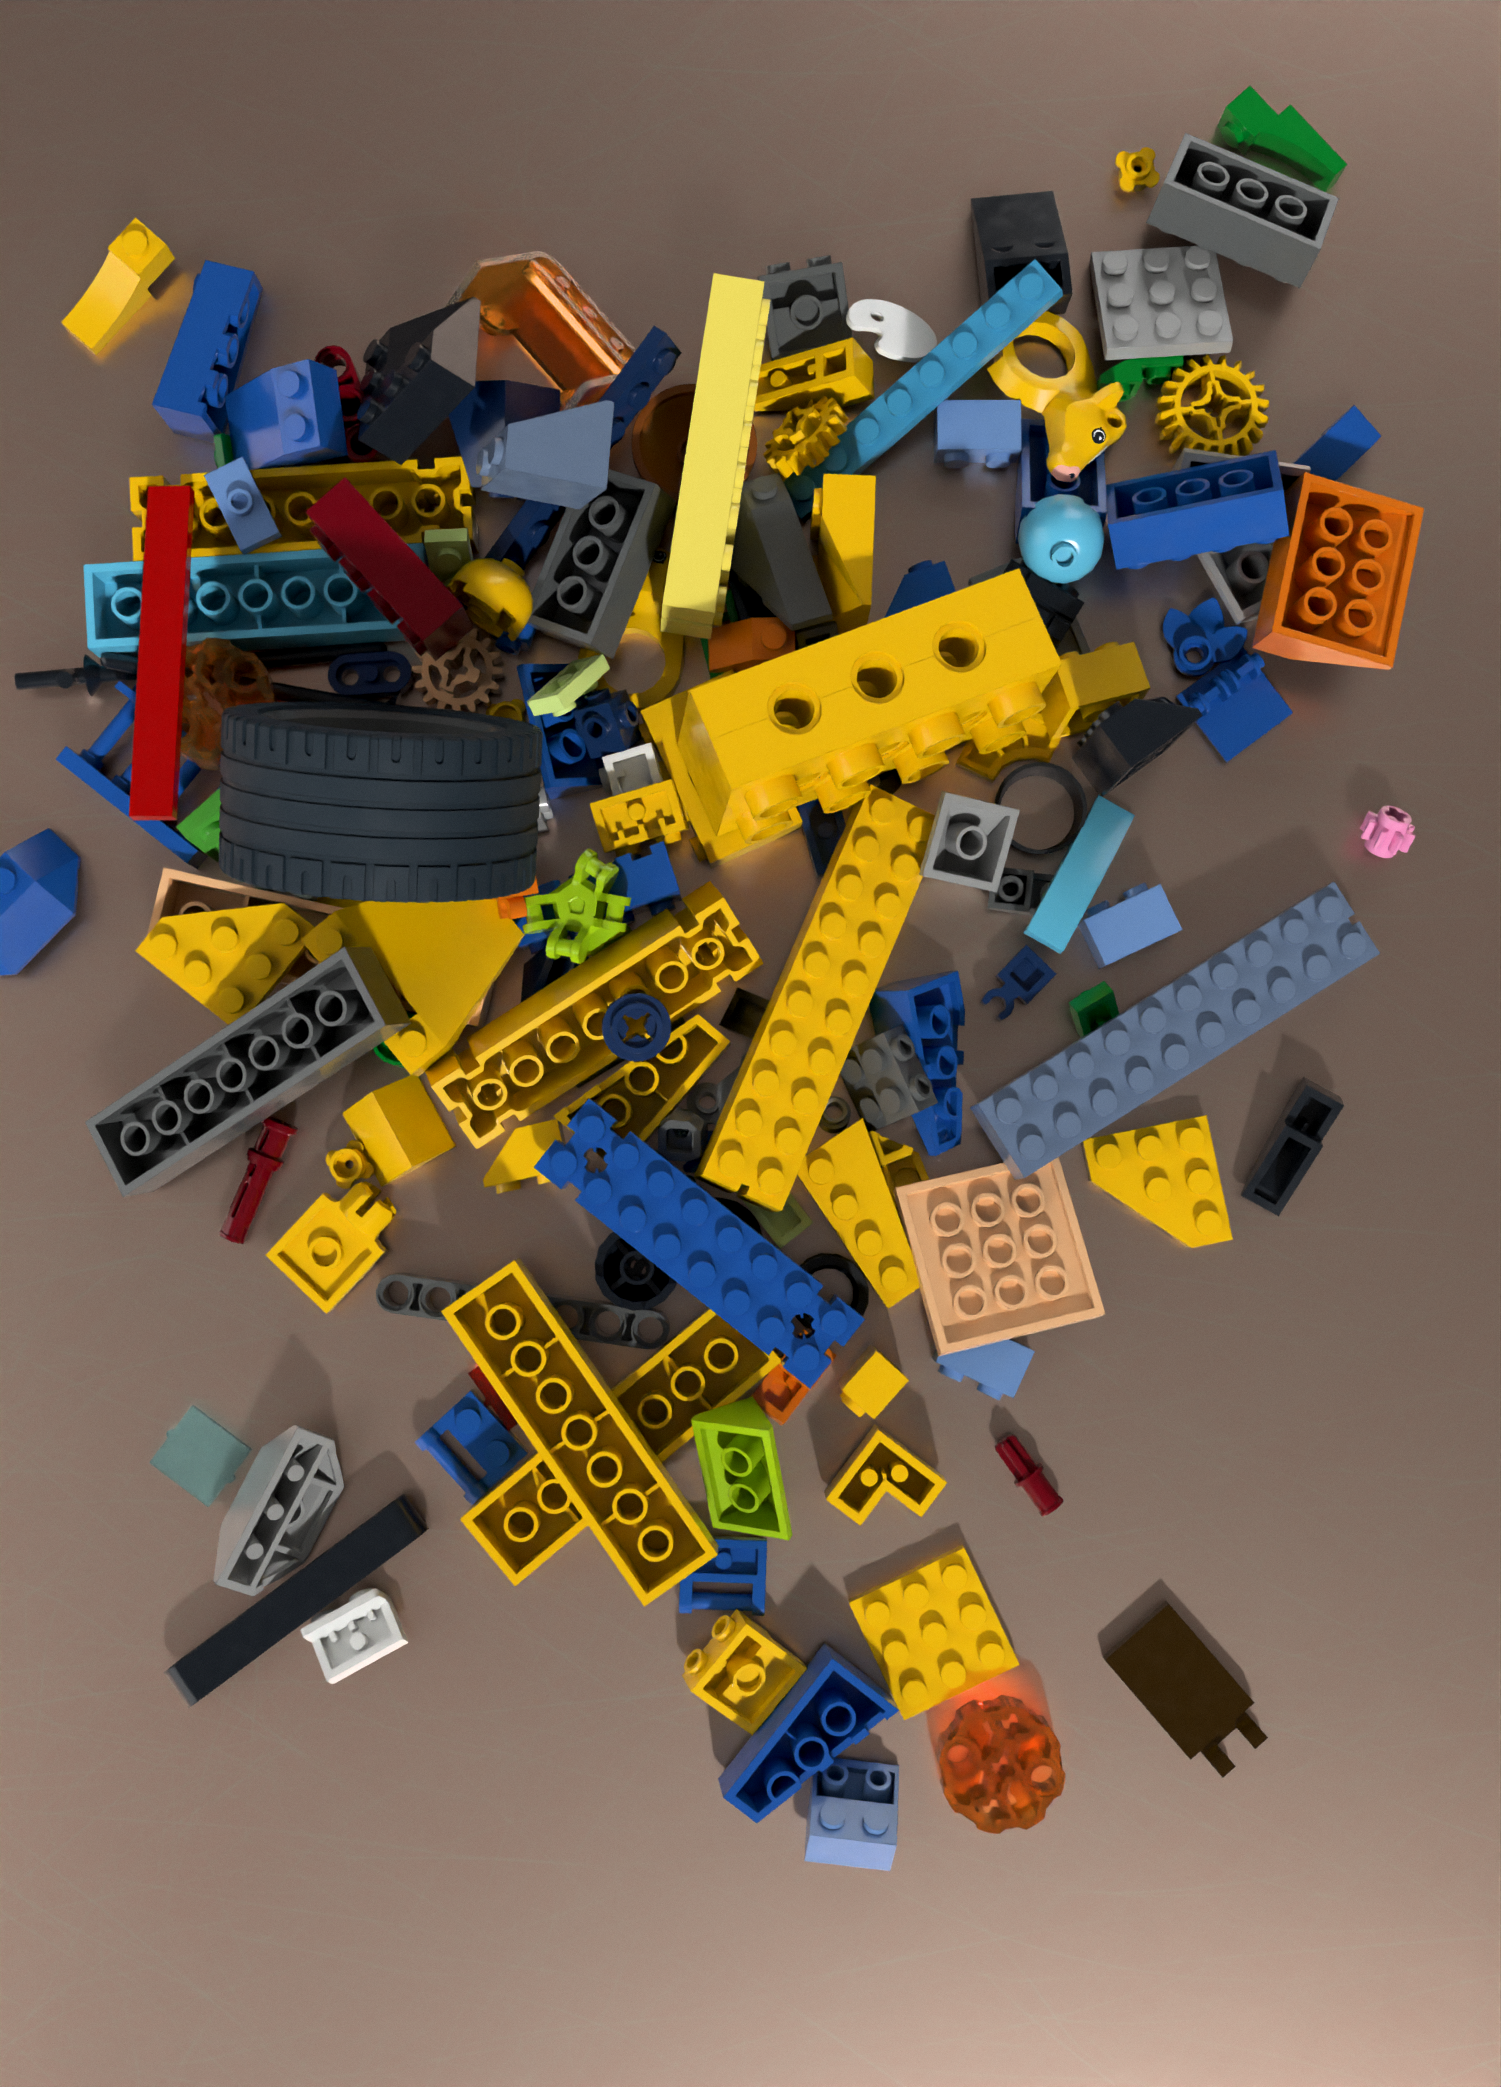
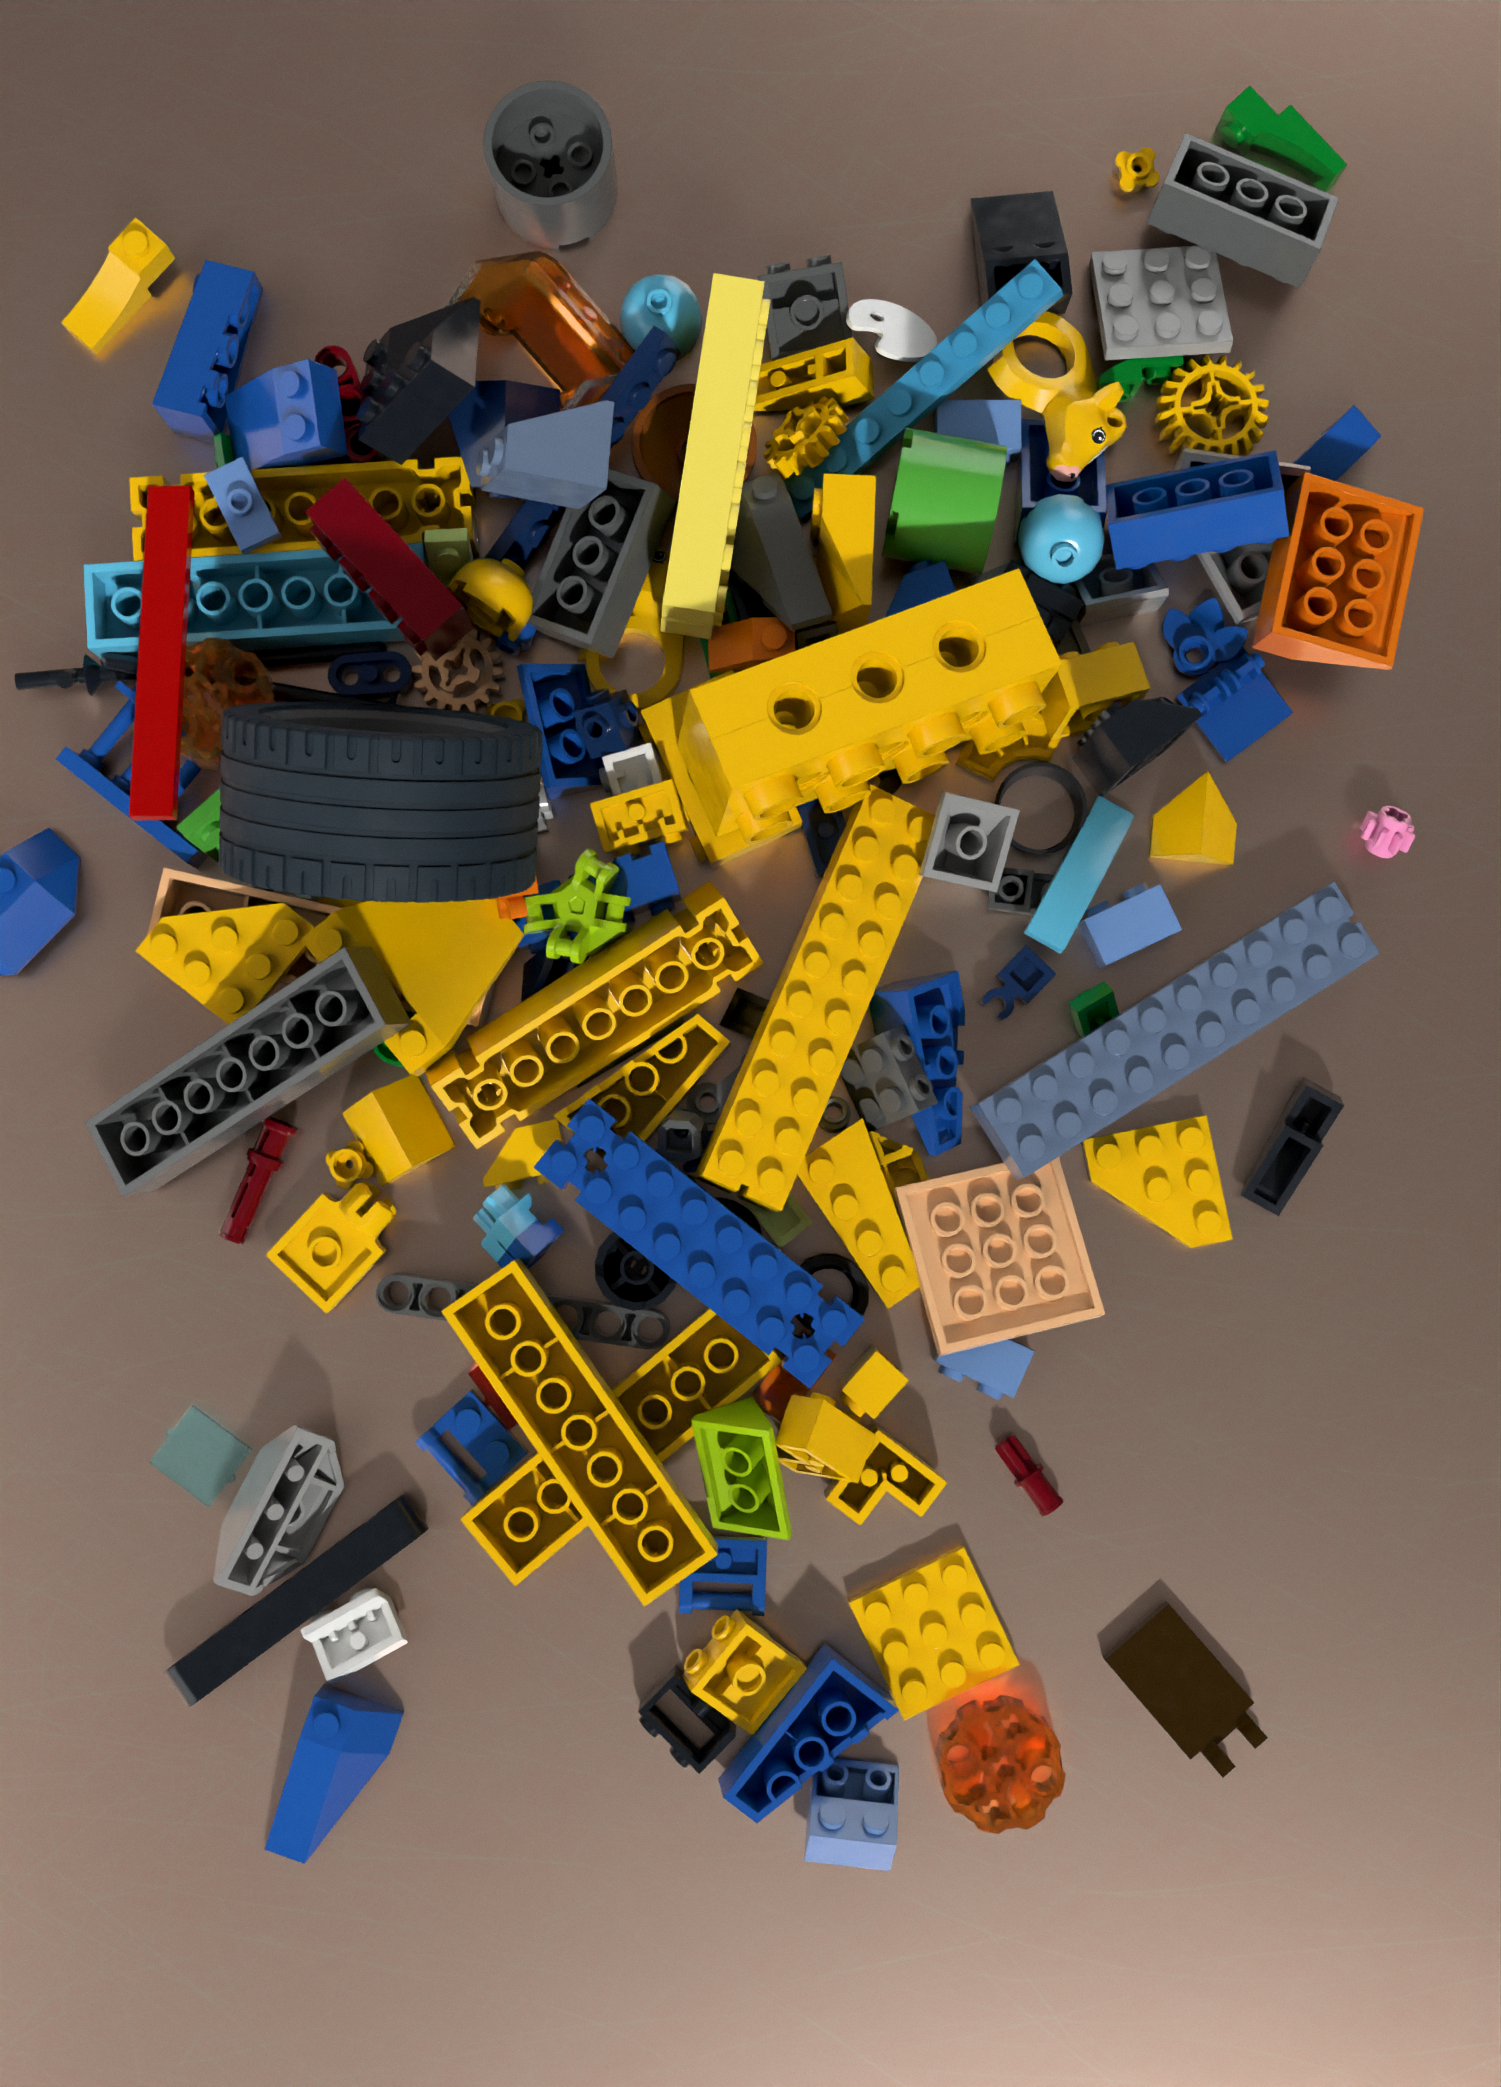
yellowish green plate [527,654,610,717] -> none
dark blue gear [602,992,671,1062] -> none
none -> blue wedge [264,1683,404,1864]
none -> medium azure hips [473,1184,564,1269]
none -> dark grey brick [483,81,618,249]
none -> medium azure cylinder [619,274,702,361]
none -> black window [638,1665,736,1774]
none -> yellow brick [775,1392,875,1483]
none -> bright green brick [881,427,1007,575]
none -> light grey slope [1067,554,1169,627]
none -> yellow slope [1149,771,1237,865]

